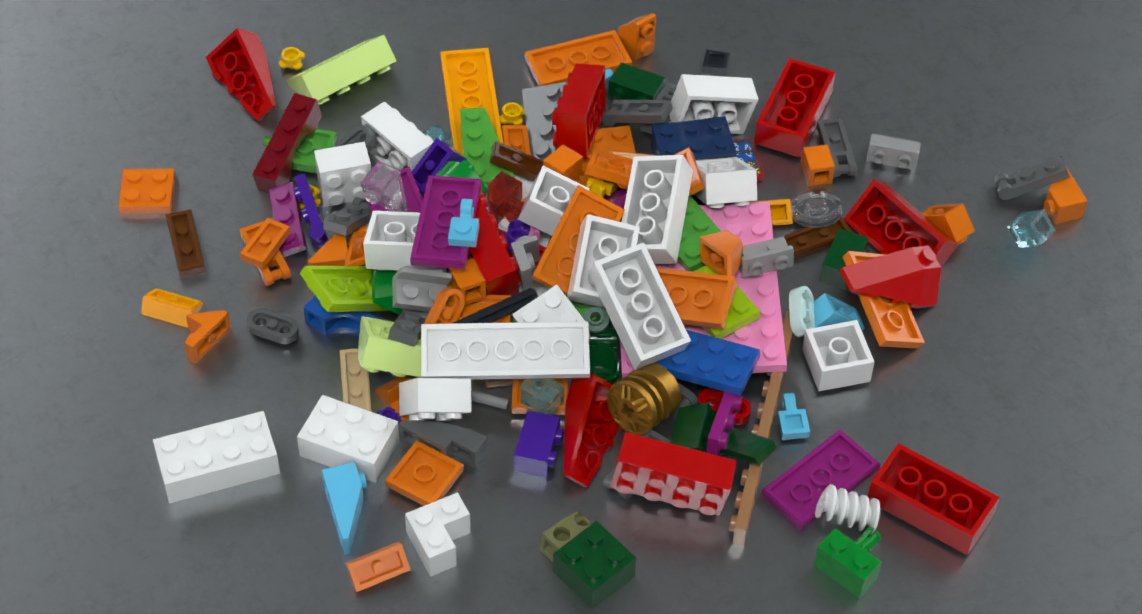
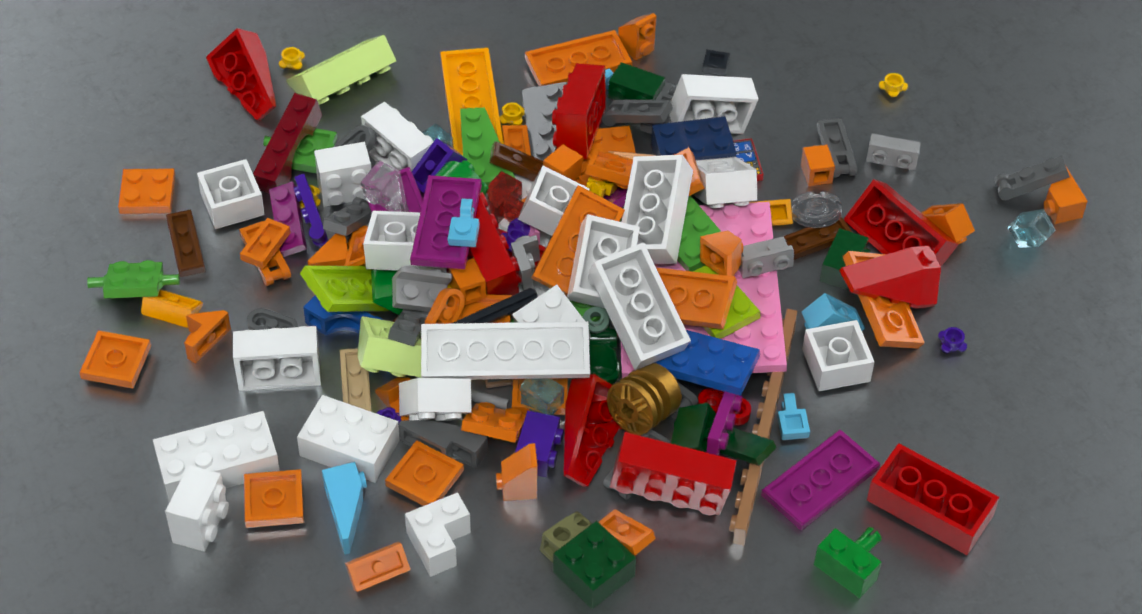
red brick [754,58,836,158] -> none
light aqua beam [789,286,815,337] -> none
white piece [815,485,880,534] -> none
none -> orange plate [79,330,151,389]
none -> bright green plate [87,260,180,298]
none -> white brick [165,465,229,552]
none -> white brick [197,159,265,229]
none -> white brick [233,326,321,391]
none -> orange plate [244,469,304,528]
none -> orange plate [461,402,526,443]
none -> orange slope [496,443,537,501]
none -> orange slope [599,509,656,556]
none -> yellow plate [879,73,908,97]
none -> dark purple plate [938,327,967,353]

